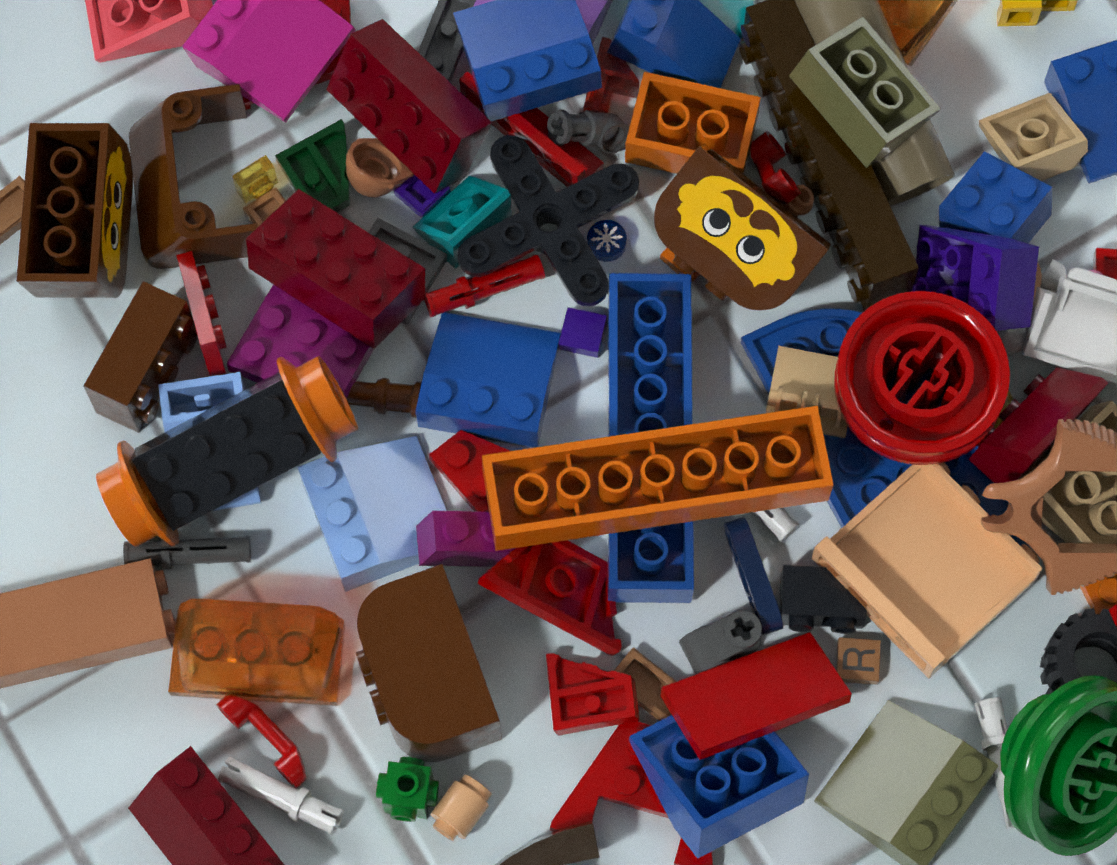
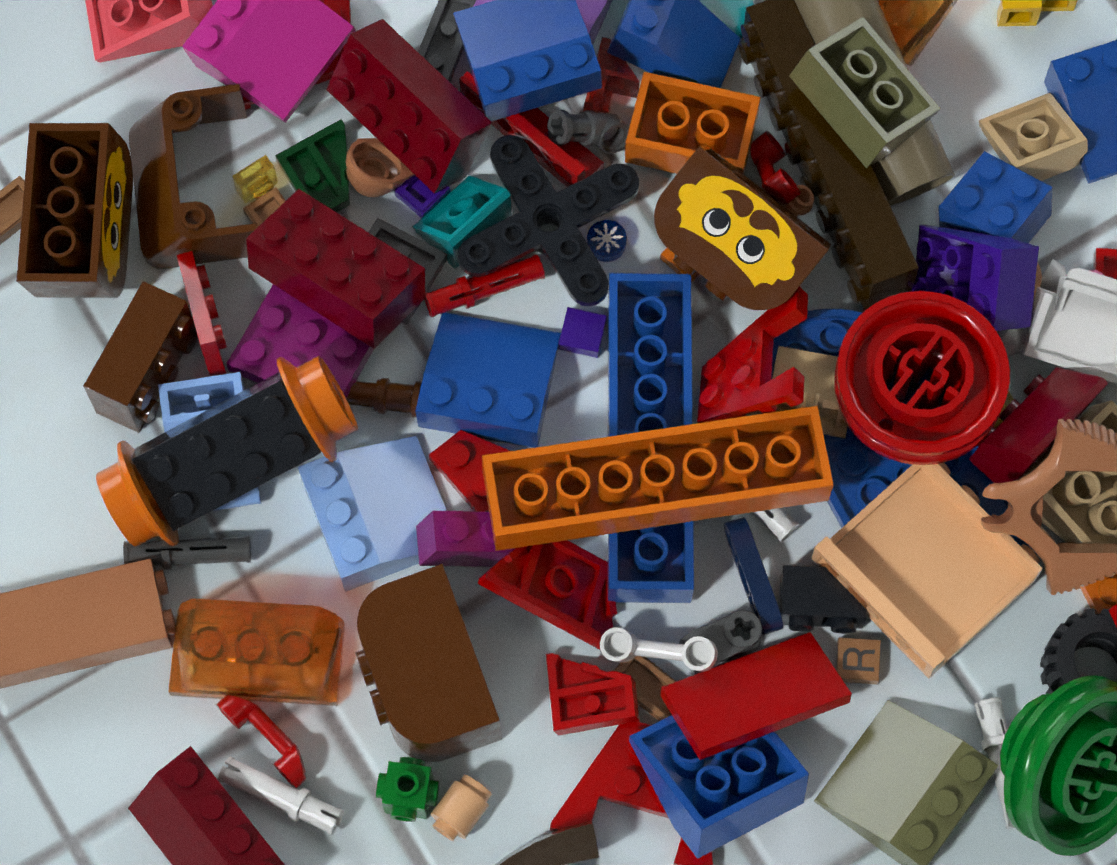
none -> white bar [600,627,718,672]
none -> red wing [697,286,808,423]

